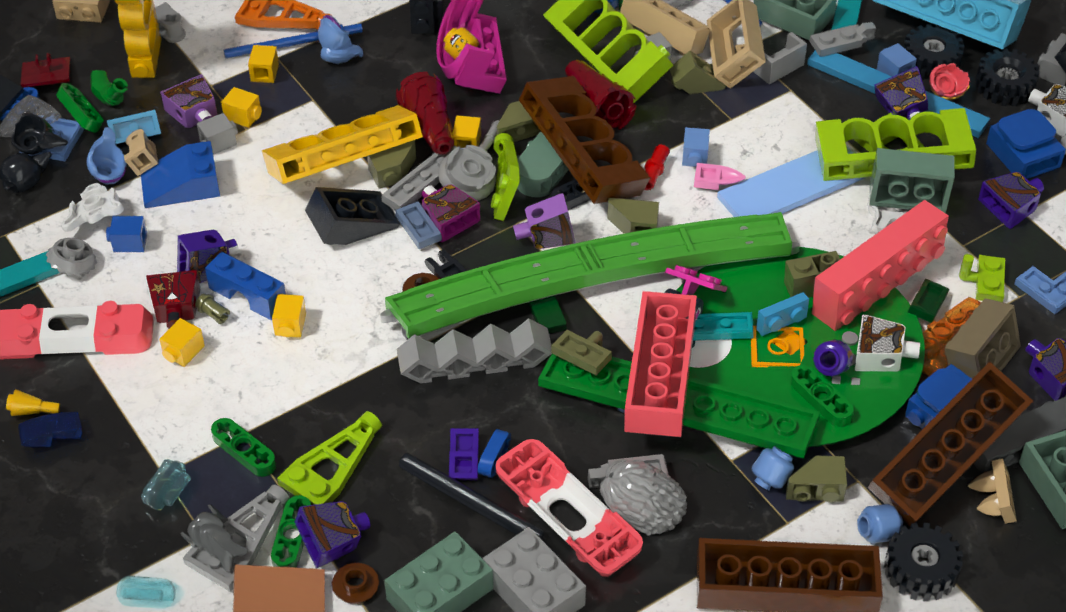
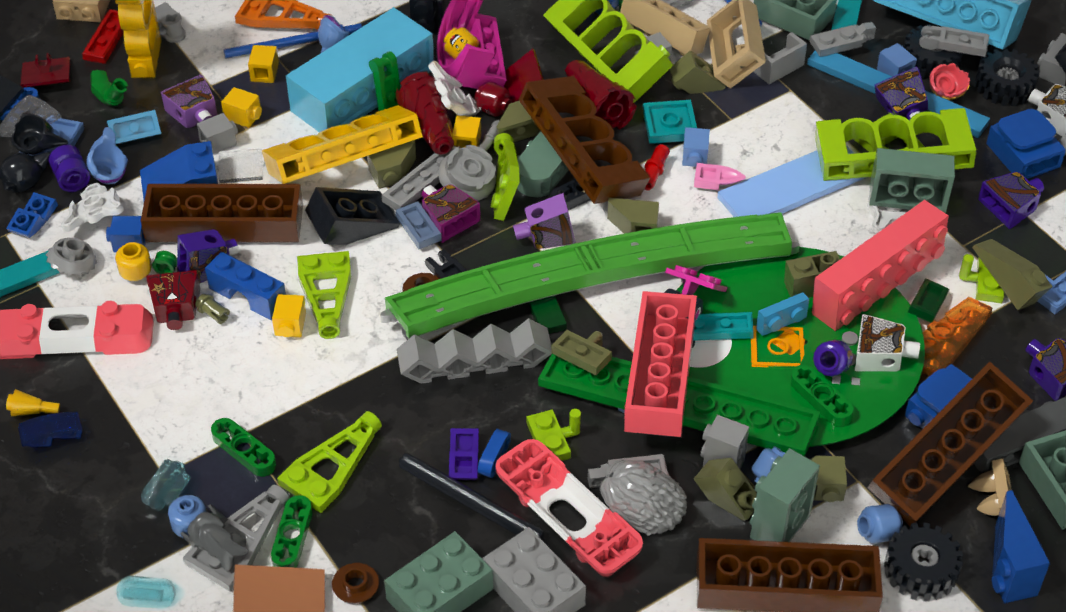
green beam [56,83,104,132] -> none
tan leg [124,129,158,176] -> none
yellow brick [159,318,205,367] -> none
torso [295,501,370,569] -> none
dark tan slope [945,298,1021,379] -> none
none -> blue slope [6,192,58,238]
none -> dark purple wheel [49,145,90,192]
none -> red tile [82,9,124,64]
none -> yellow head [115,242,152,281]
none -> reddish brown brick [141,184,303,242]
none -> green bush [152,251,177,274]
none -> medium blue head [168,495,207,538]
none -> clear piece [216,148,265,183]
none -> medium azure brick [286,7,434,132]
none -> lime plate [297,251,351,339]
none -> green plate [369,51,401,111]
none -> white tile [428,61,480,117]
none -> dark red head [475,82,512,117]
none -> dark red piece [503,48,544,103]
none -> lime plate [526,409,581,461]
none -> teal plate [643,100,697,144]
none -> olive slope [694,458,757,521]
none -> light grey brick [700,415,749,469]
none -> sand green brick [749,448,820,542]
none -> light grey hinge [919,25,989,57]
none -> olive slope [972,239,1053,310]
none -> blue slope [992,490,1050,603]

